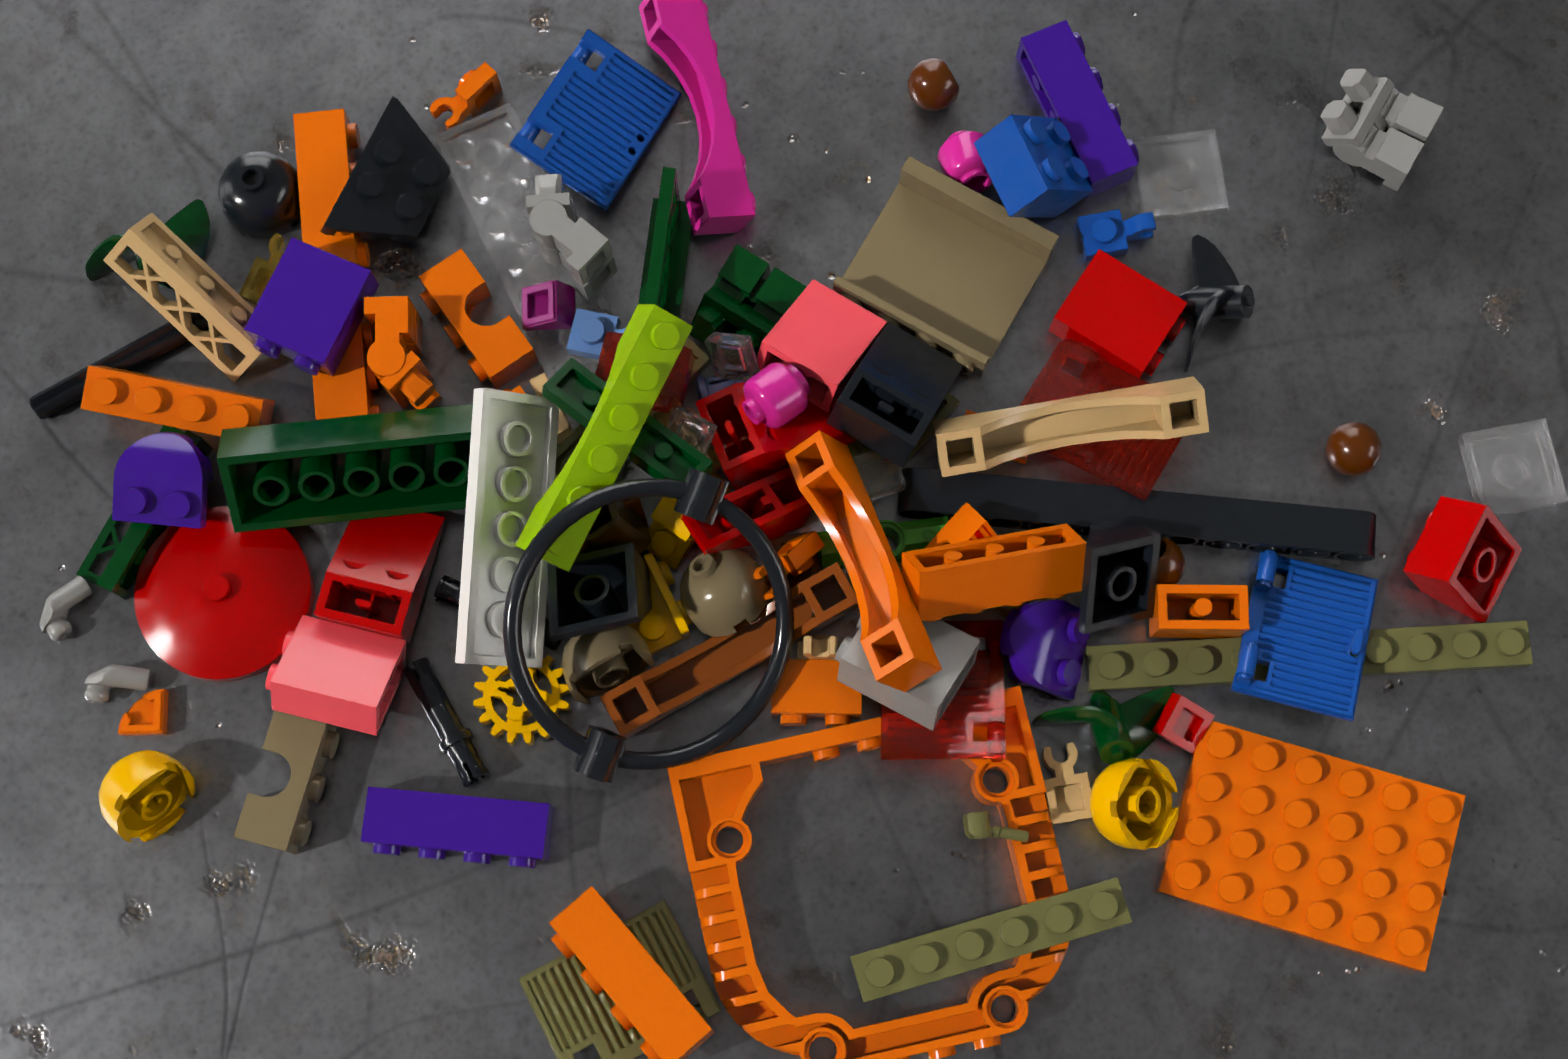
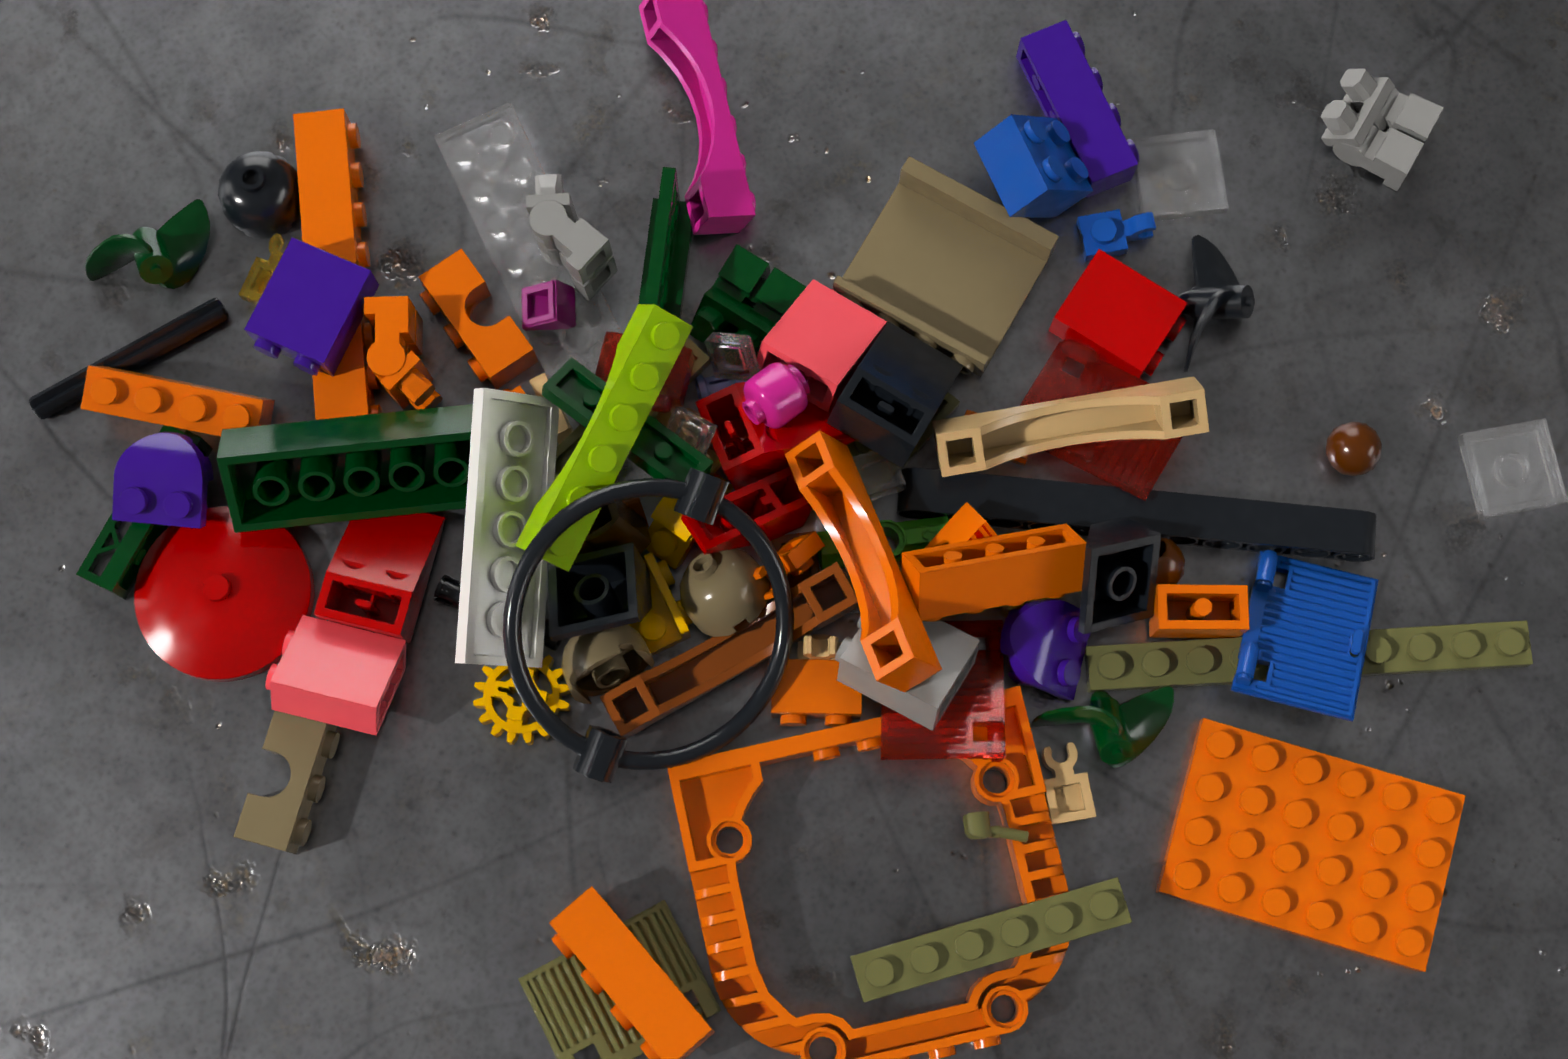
light grey arm [39,576,92,641] -> none
light grey arm [84,665,150,703] -> none
yellow cylinder [98,750,195,843] -> none
tan fence [103,213,263,382] -> none
orange tile [118,689,169,736] -> none
black wing [320,96,452,243] -> none
dark purple brick [361,786,554,869] -> none
black pin [402,657,490,787] -> none
orange plate [429,62,502,133] -> none
blue window [509,29,682,211] -> none
medium blue plate [566,308,626,362] -> none
reddish brown piece [907,58,960,111] -> none
dark pink head [937,130,992,193] -> none
yellow cylinder [1090,758,1179,850] -> none
red tile [1152,692,1215,755] -> none
red slope [1403,496,1522,623] -> none

